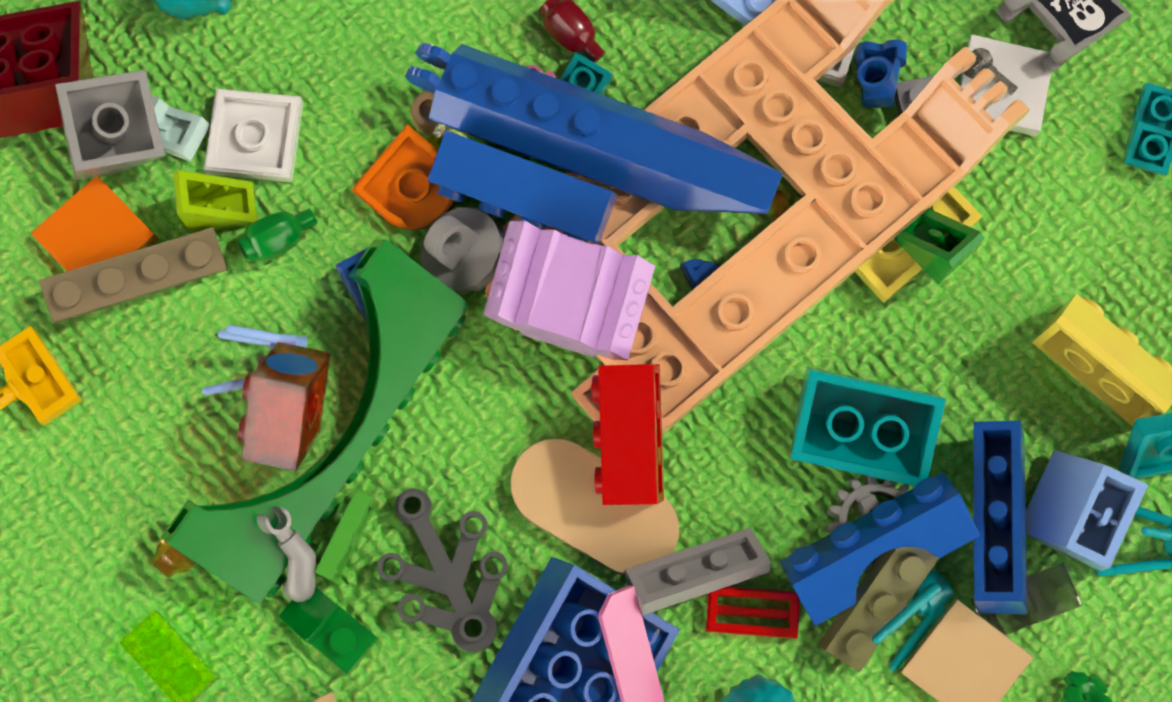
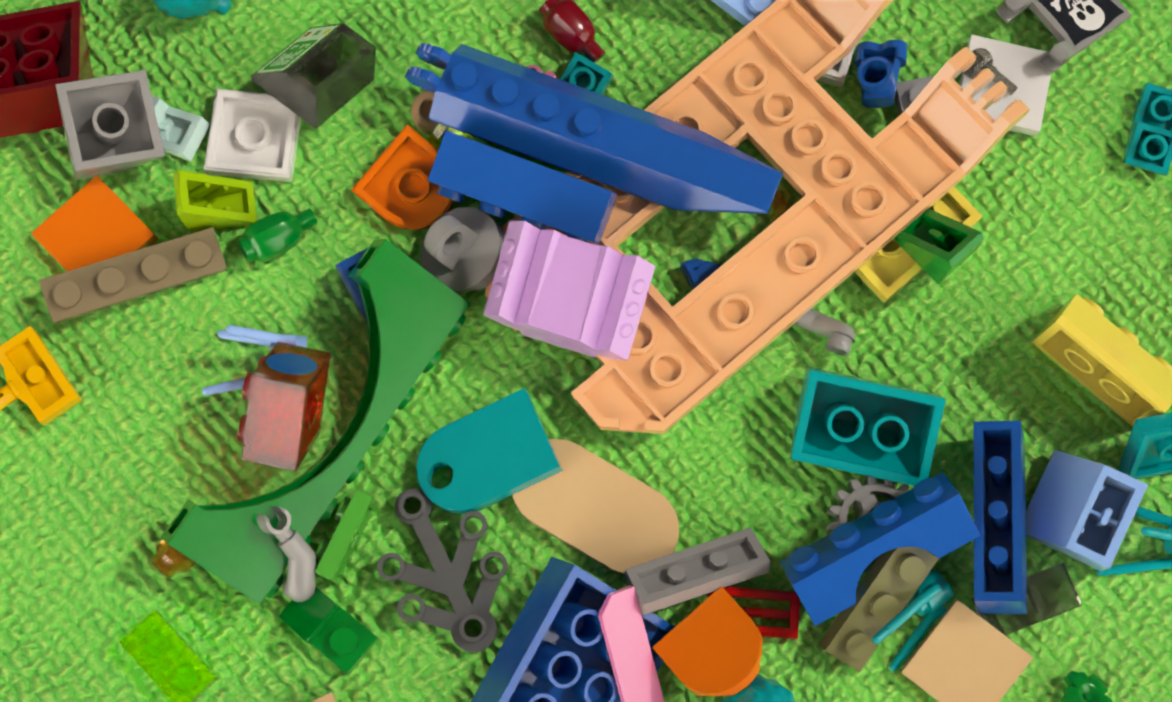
red brick [591,364,664,505] -> none
none -> clear smoke slope [251,23,376,129]
none -> teal tile [416,388,563,514]
none -> orange tile [652,586,763,697]
none -> light grey arm [794,309,856,356]

